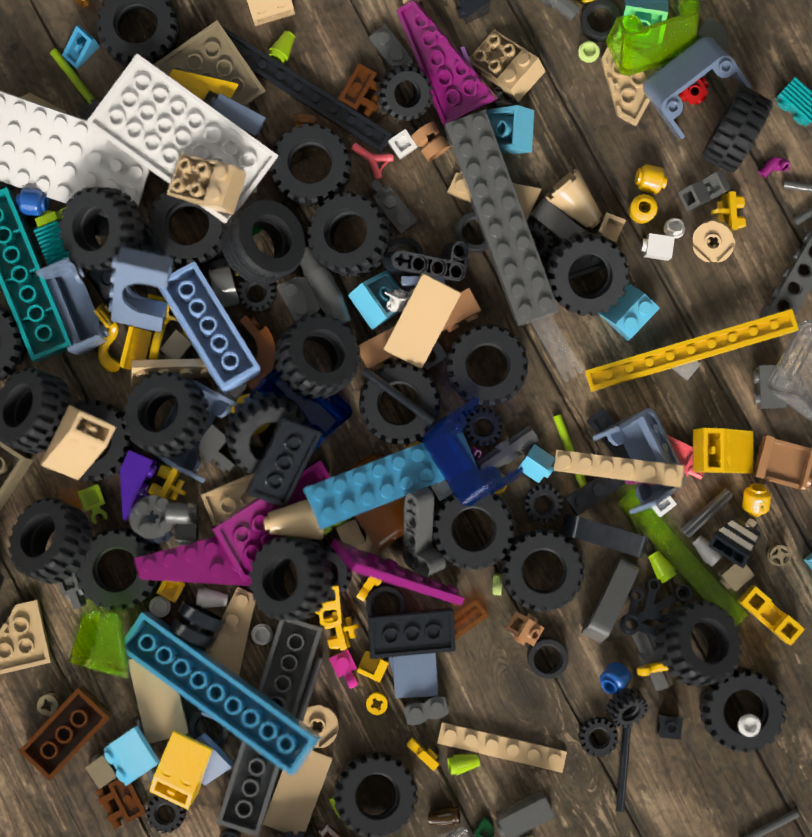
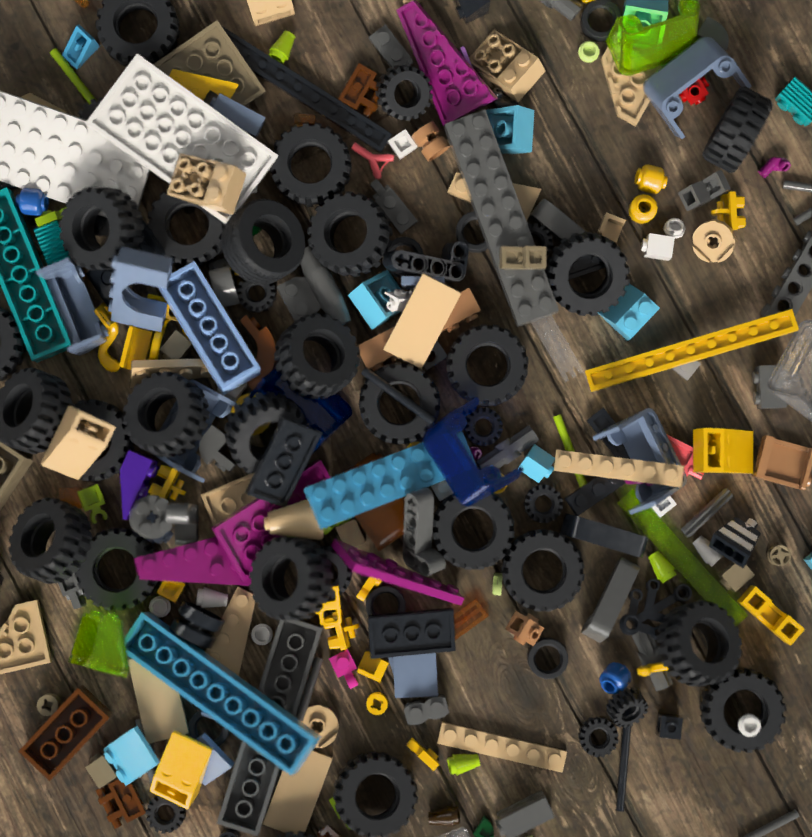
tan cone [545,169,602,228] -> none
yellow head [742,484,771,517] -> none
none -> dark tan slope [499,246,546,269]

